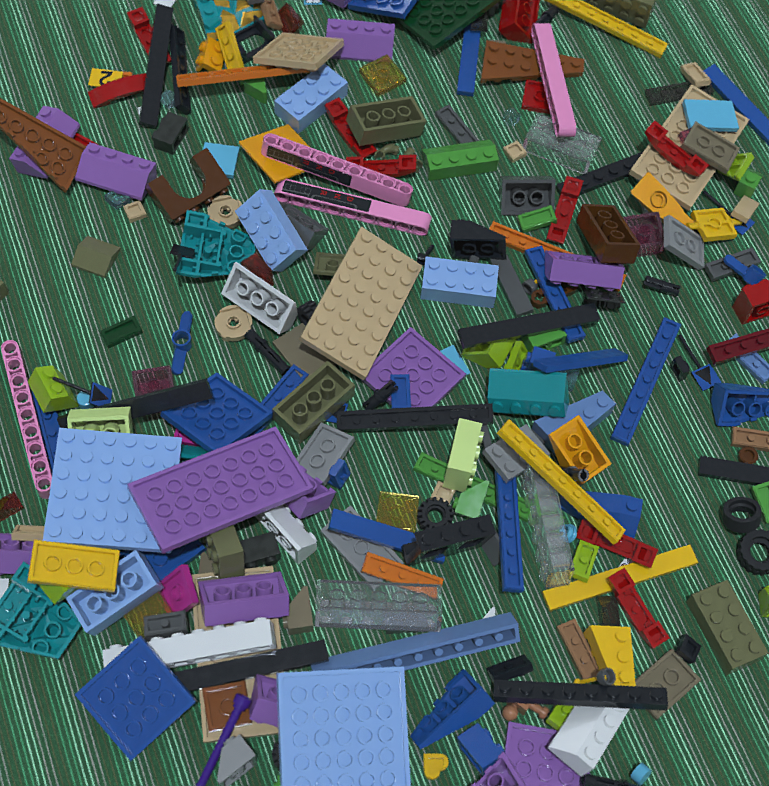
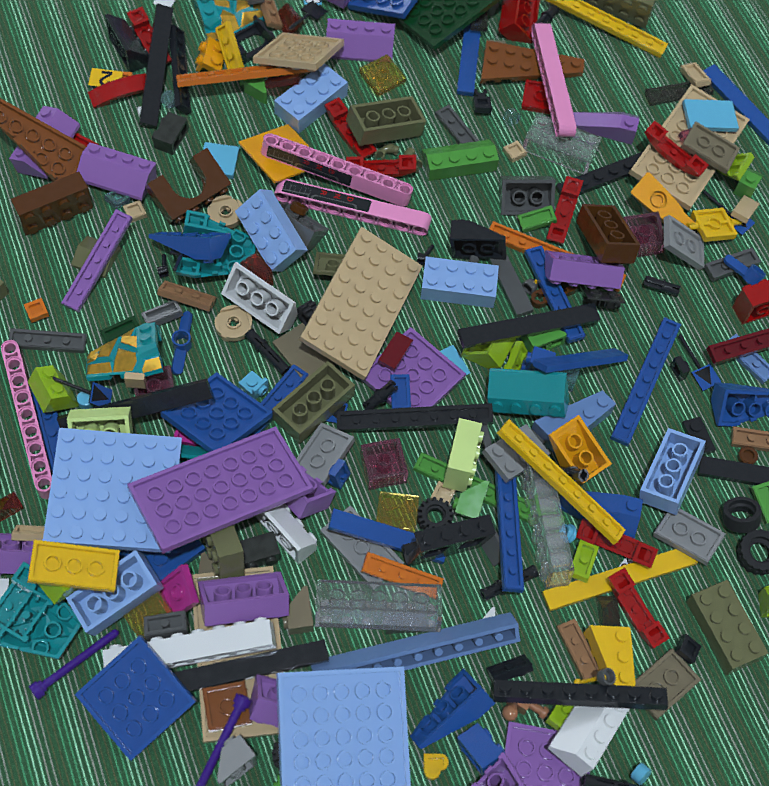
none -> dark grey tile [8,328,87,354]
none -> reddish brown brick [10,171,93,236]
none -> orange plate [24,298,49,323]
none -> dark purple piece [28,629,119,700]
none -> medium lavender tile [61,209,133,313]
none -> wedge [86,322,163,381]
none -> black slope [104,14,149,73]
none -> tan tile [124,372,147,389]
none -> dark grey tile [141,300,183,325]
none -> blue wedge [149,232,231,263]
none -> black hand [157,254,169,278]
none -> medium nougat tile [157,280,217,311]
none -> medium azure bracket [239,371,269,400]
none -> clear red tile [265,73,305,89]
none -> black piece [289,1,328,30]
none -> reddish brown tile [290,201,308,216]
none -> clear pink brick [360,438,408,490]
none -> dark red tile [378,332,413,372]
none -> black plate [472,89,492,113]
none -> black pin [479,565,539,602]
none -> medium lavender wedge [573,112,640,145]
none -> light blue brick [639,428,706,515]
none -> light grey tile [653,509,726,566]
none -> black plate [681,417,716,456]

